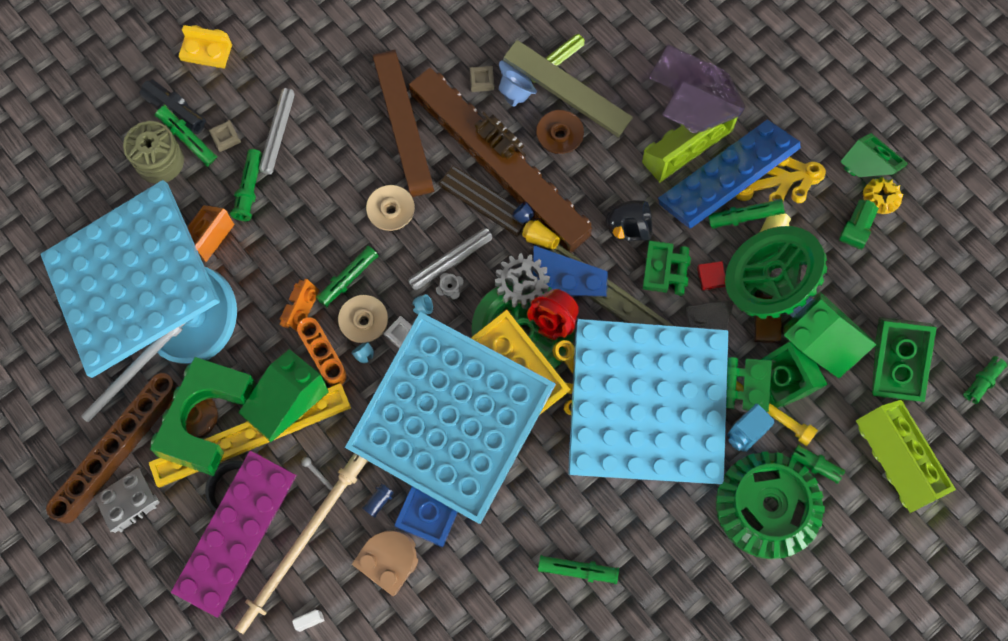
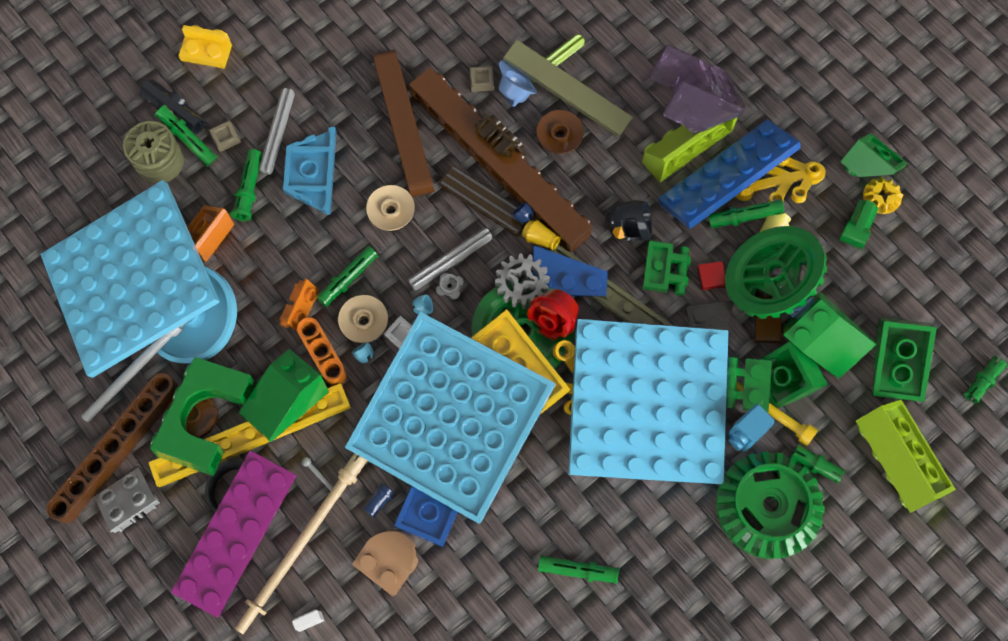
none -> dark azure wing [283,127,337,215]

